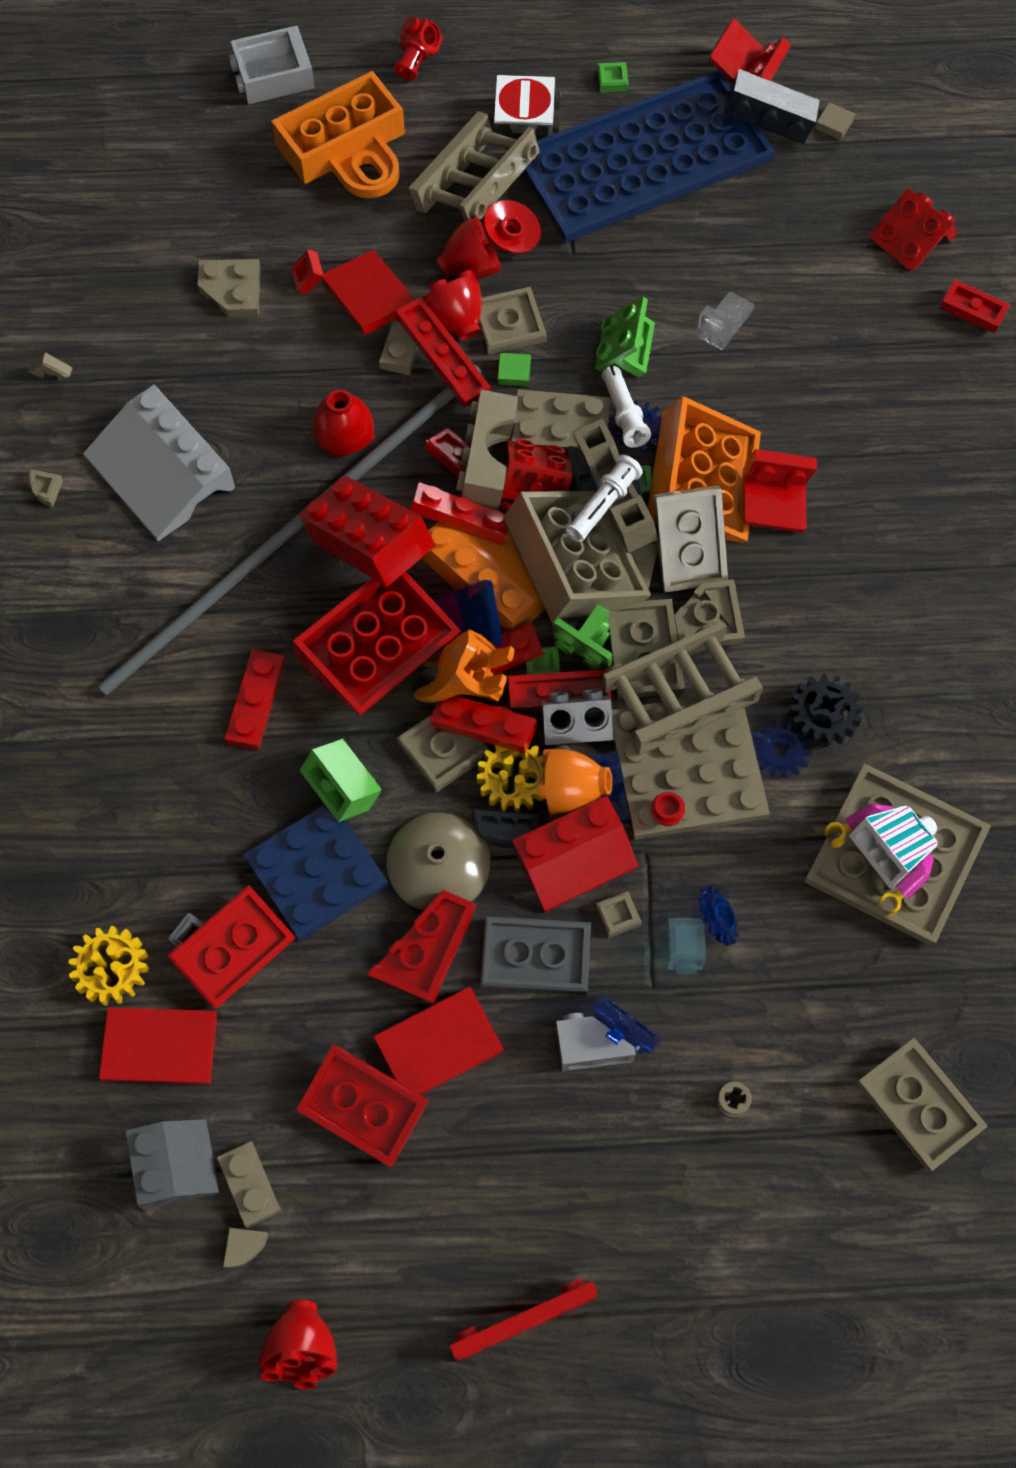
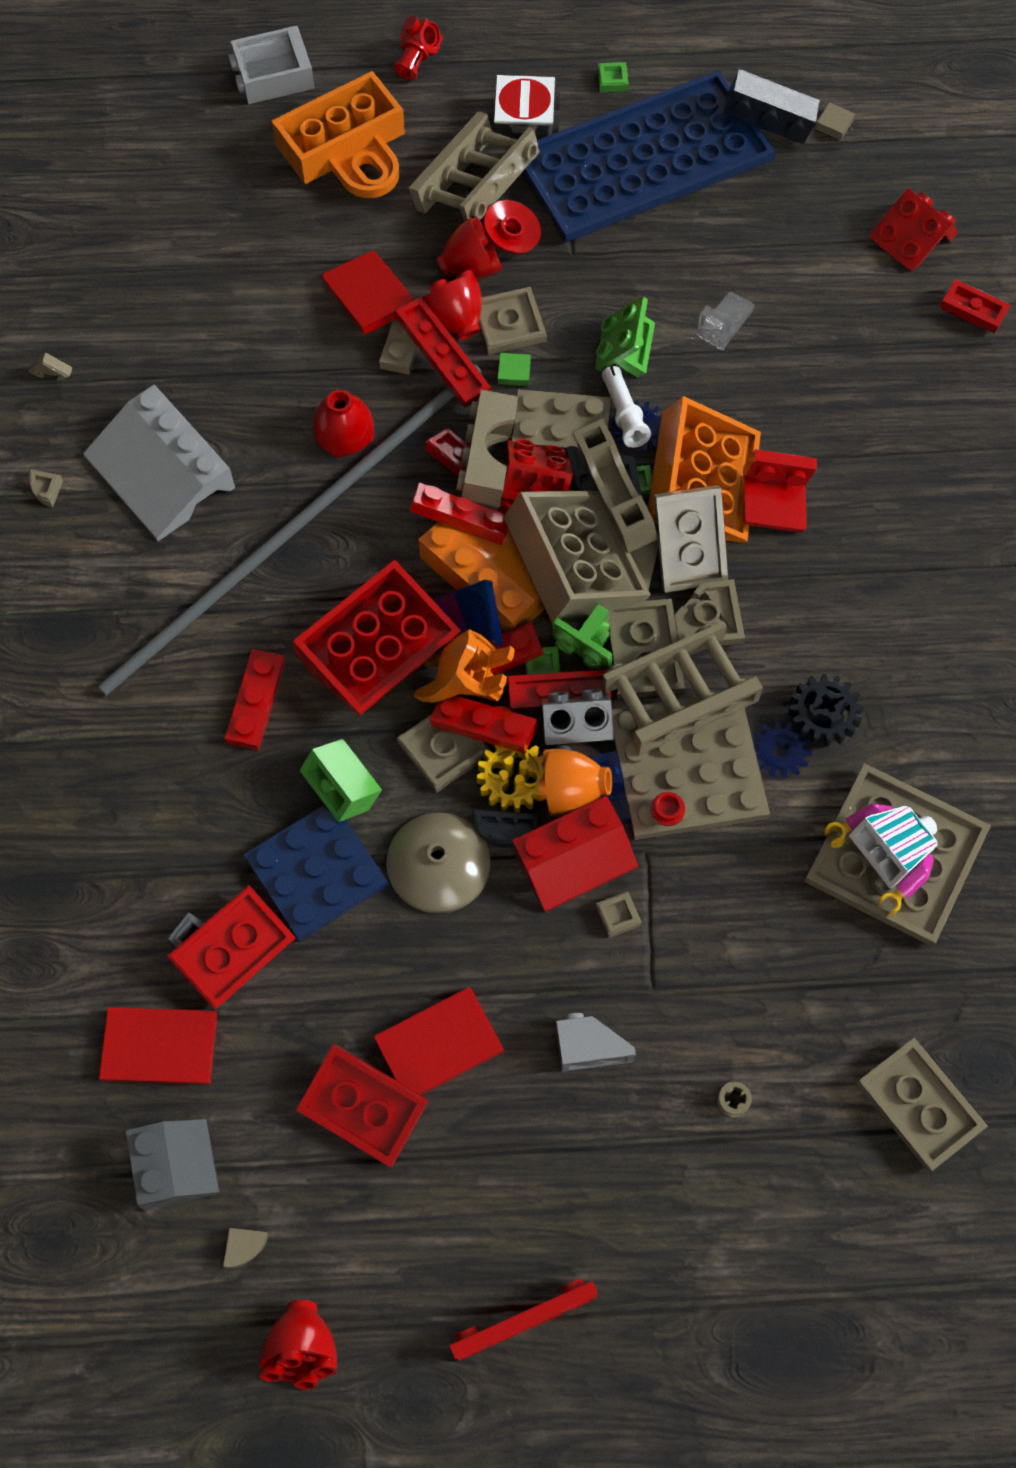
yellow gear [68,926,149,1006] -> none
dark tan plate [198,259,261,317] -> none
dark tan plate [217,1141,282,1228] -> none
red plate [291,249,324,295] -> none
red brick [298,476,436,587] -> none
red wing [367,890,477,1004] -> none
dark grey tile [481,916,591,995] -> none
white pin [566,455,643,542] -> none
clear blue plate [591,995,663,1054] -> none
clear light blue brick [665,918,706,975] -> none
clear blue gear [698,885,739,946] -> none
red bracket [708,19,791,83] -> none

